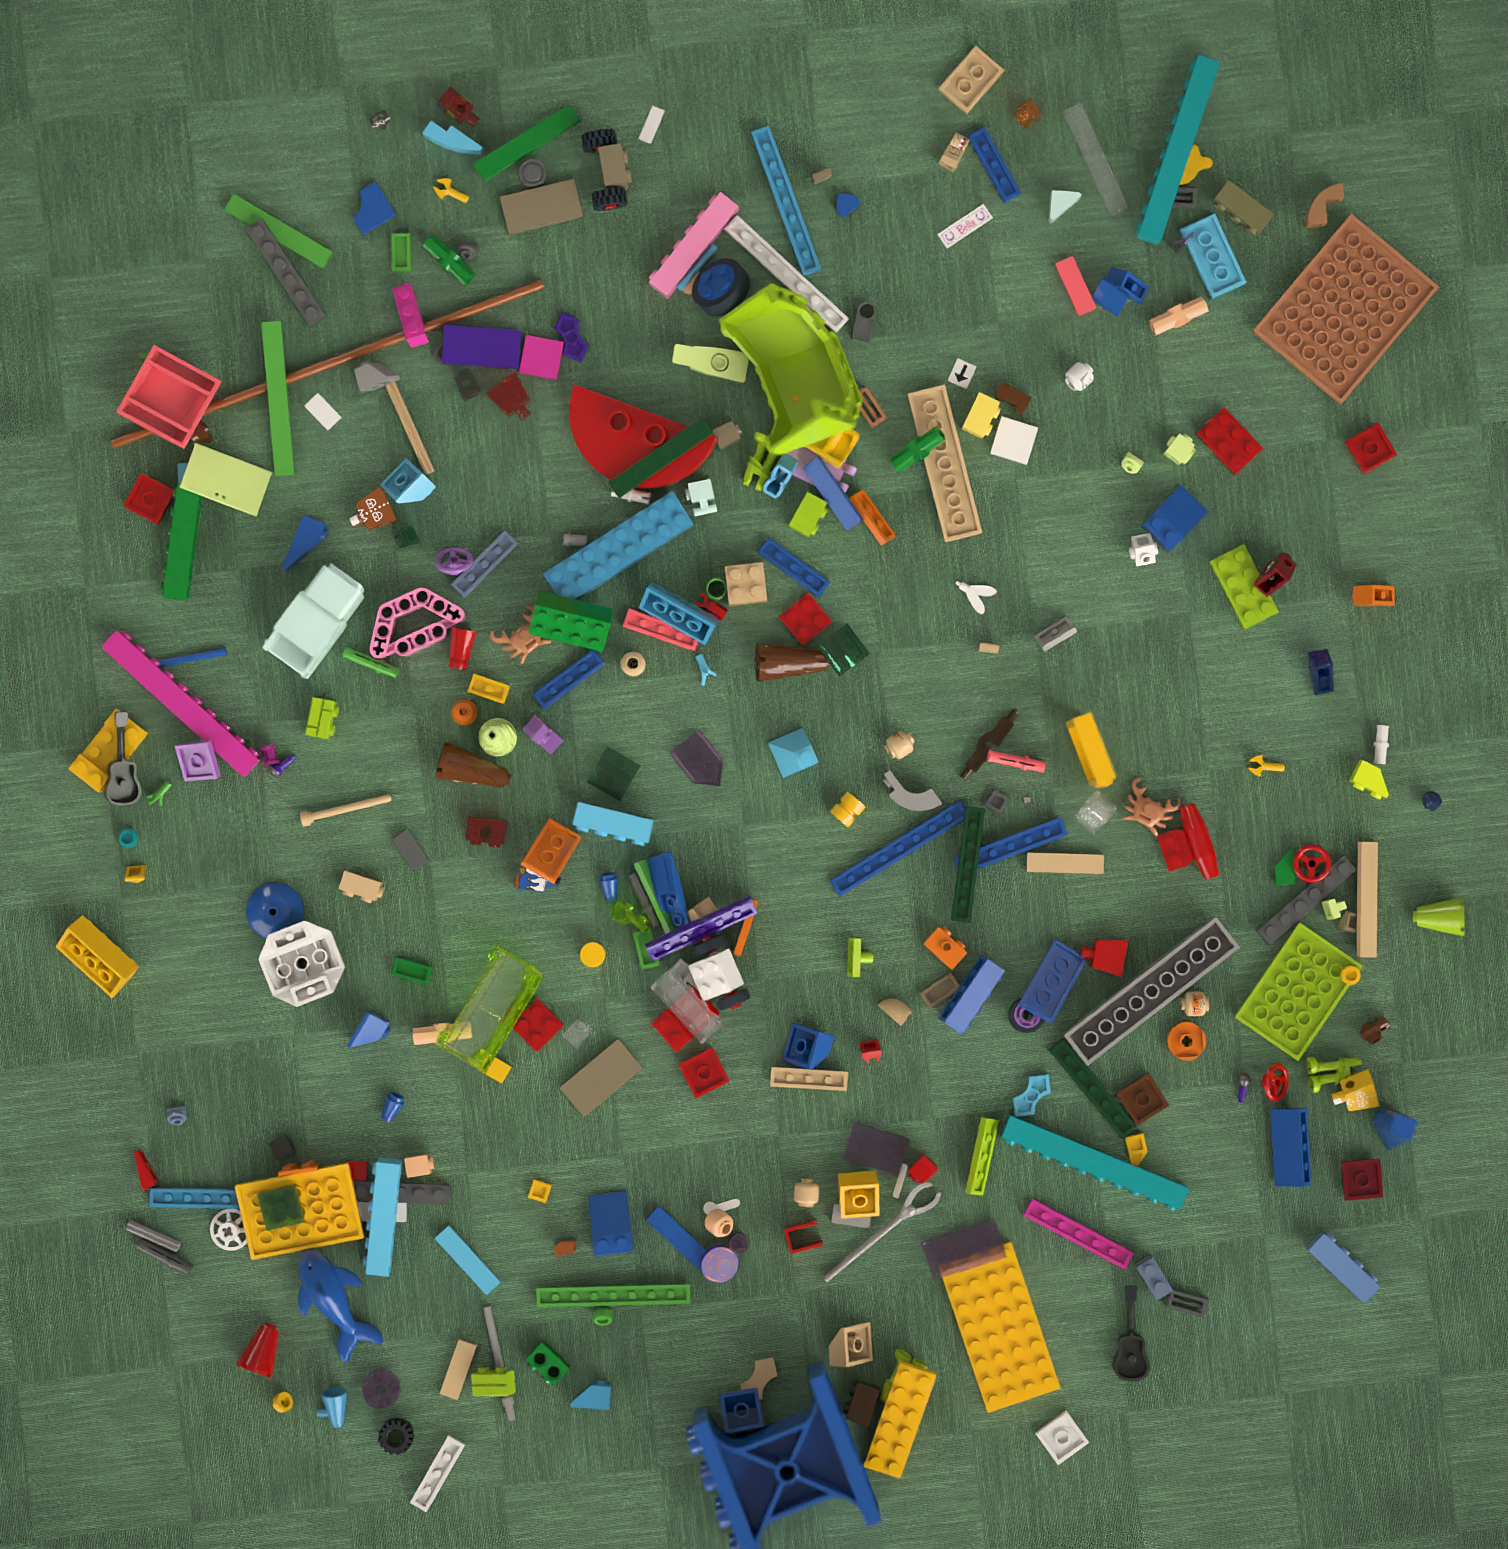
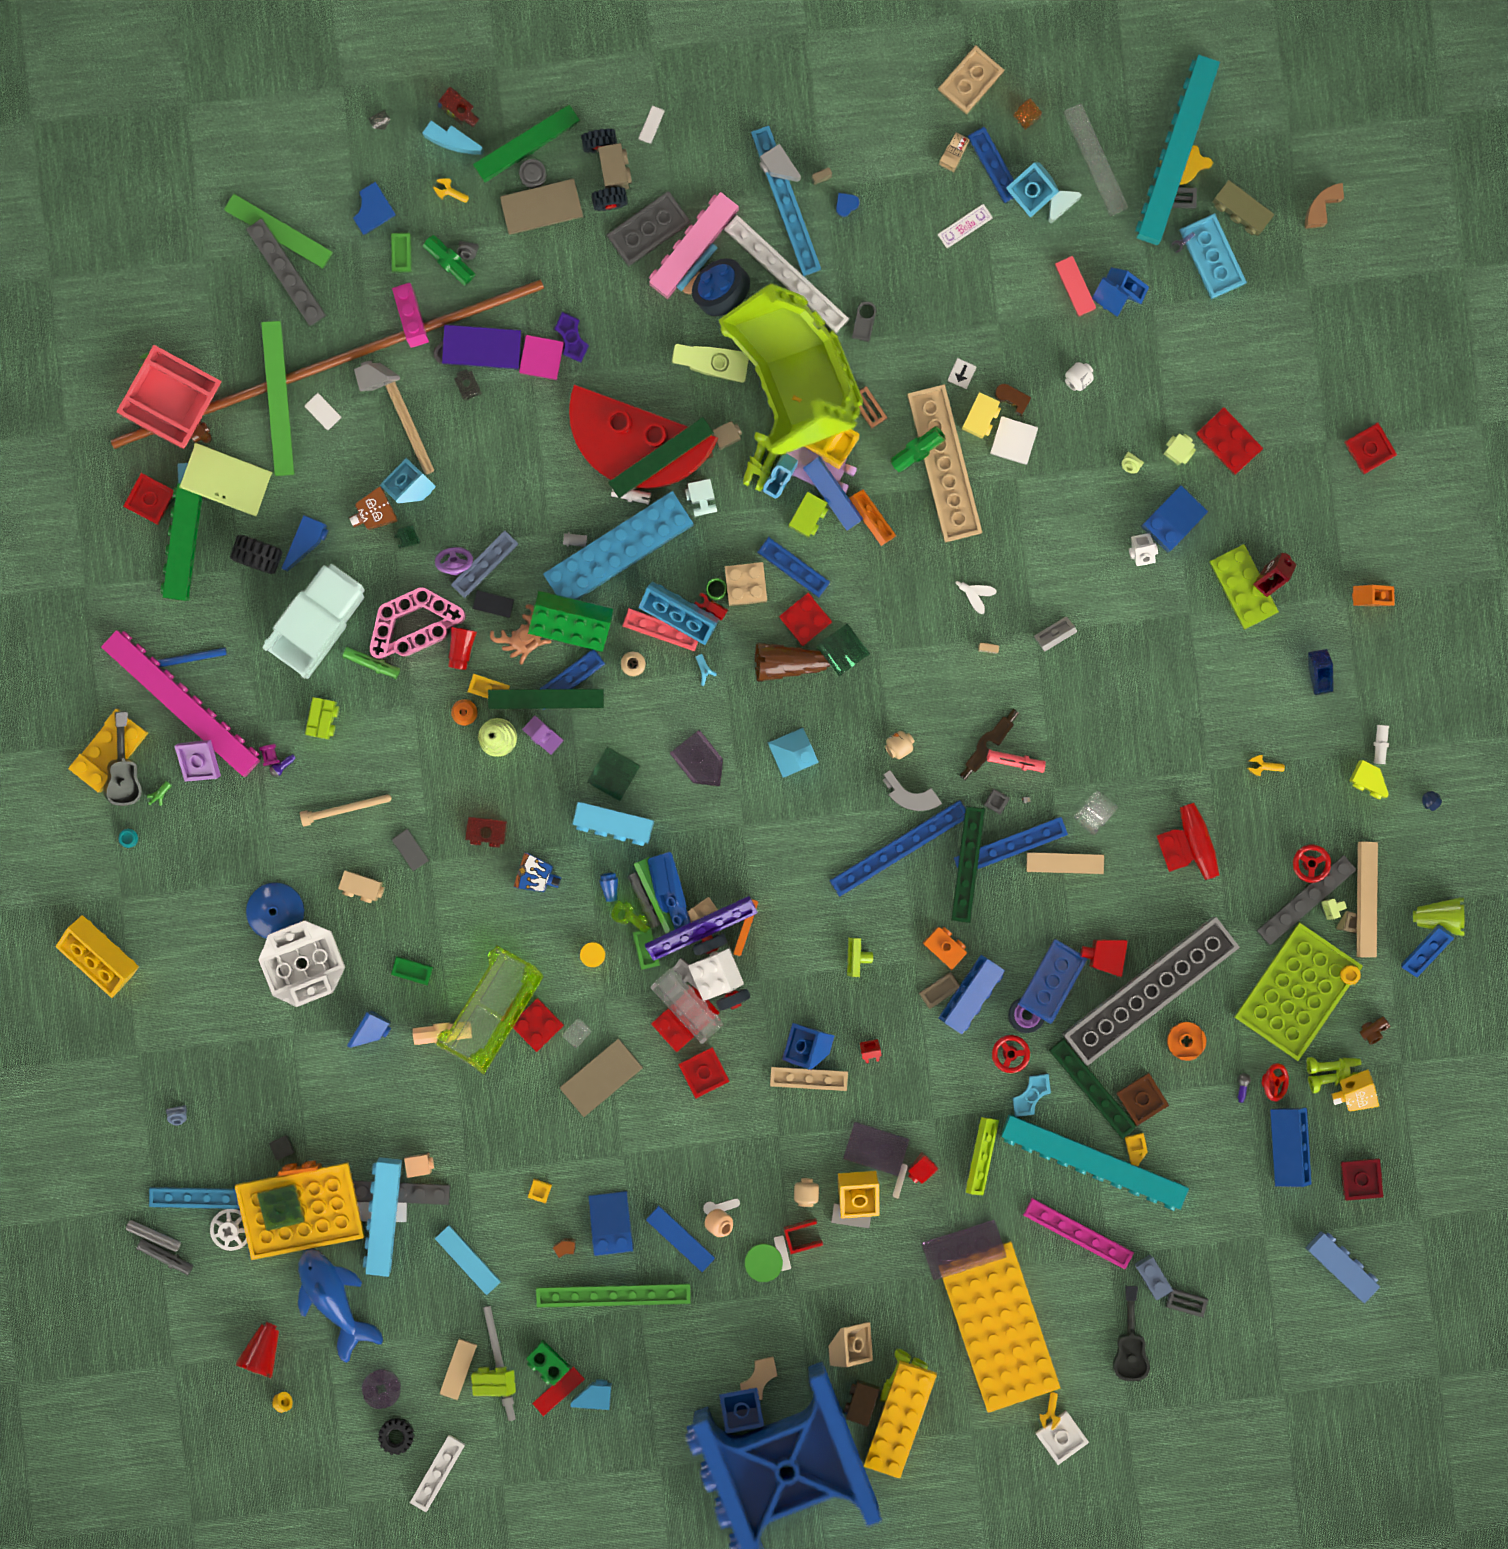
yellow slope [125,865,146,883] -> none
red slope [134,1149,159,1191] -> none
dark azure piece [317,1387,347,1428] -> none
red tile [348,1160,368,1181] -> none
blue cone [381,1092,404,1122] -> none
reddish brown cone [434,742,511,788] -> none
clear red torso [486,372,531,421] -> none
yellow tile [486,1057,512,1083] -> none
orange tile [521,818,582,884] -> none
bright green tile [593,1306,612,1326] -> none
tile [700,1245,738,1283] -> none
clear purple wheel [729,1232,748,1254] -> none
light grey piece [823,1182,941,1283] -> none
yellow wheel [830,791,866,828] -> none
tan brick [877,998,913,1026] -> none
yellow window [1065,712,1116,788] -> none
nougat animal [1122,777,1182,836] -> none
light nougat piece [1149,296,1208,336] -> none
tan head [1180,991,1209,1016] -> none
nougat plate [1252,214,1439,405] -> none
green tile [1274,849,1295,885] -> none
blue wedge [1373,1107,1418,1150] -> none
none -> black tyre [230,535,283,574]
none -> black tile [472,590,515,618]
none -> dark green tile [488,689,604,709]
none -> red sticker [532,1367,585,1416]
none -> dark grey tile [606,191,691,267]
none -> bright green tile [745,1243,783,1282]
none -> light grey slope [759,144,801,182]
none -> white sticker [774,1235,791,1271]
none -> red piece [992,1035,1030,1073]
none -> medium azure slope [1006,162,1059,217]
none -> yellow bar [1040,1392,1061,1430]
none -> blue plate [1401,924,1454,977]

